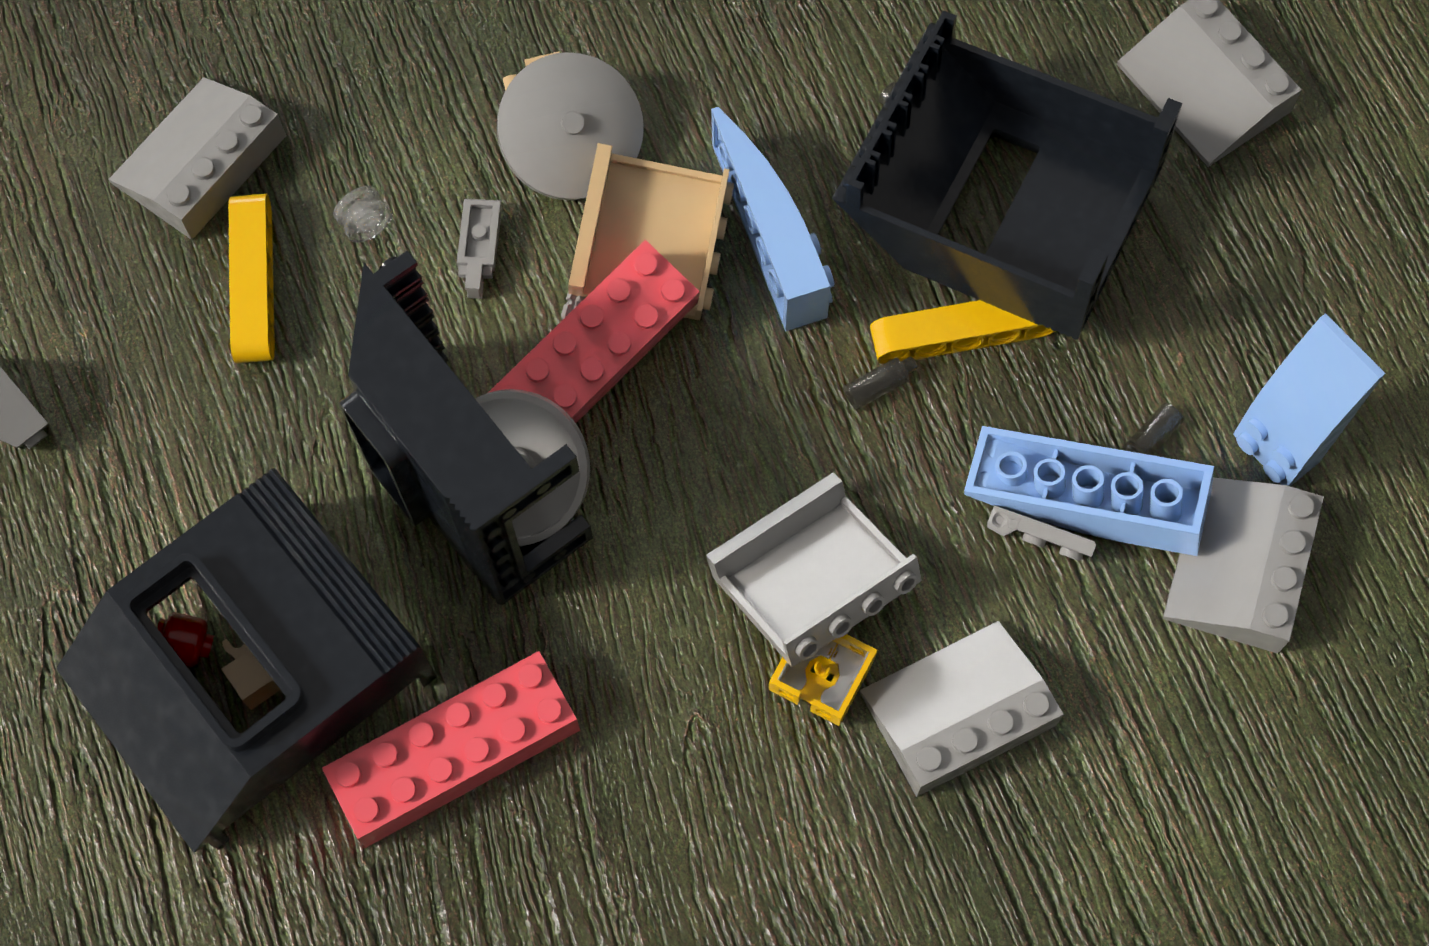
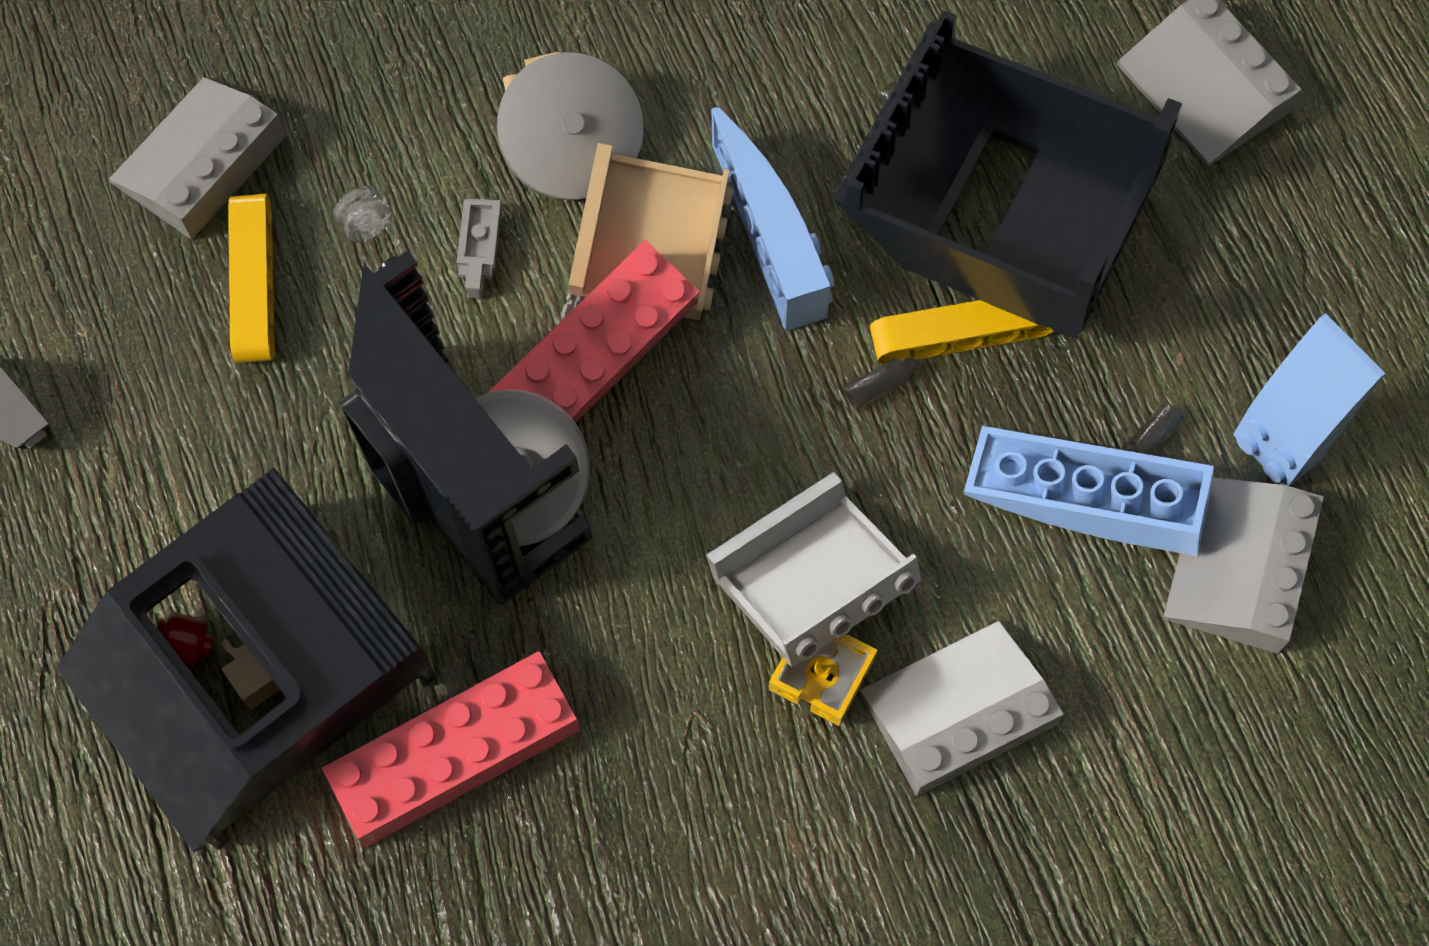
light grey hinge [987,505,1096,561] -> none

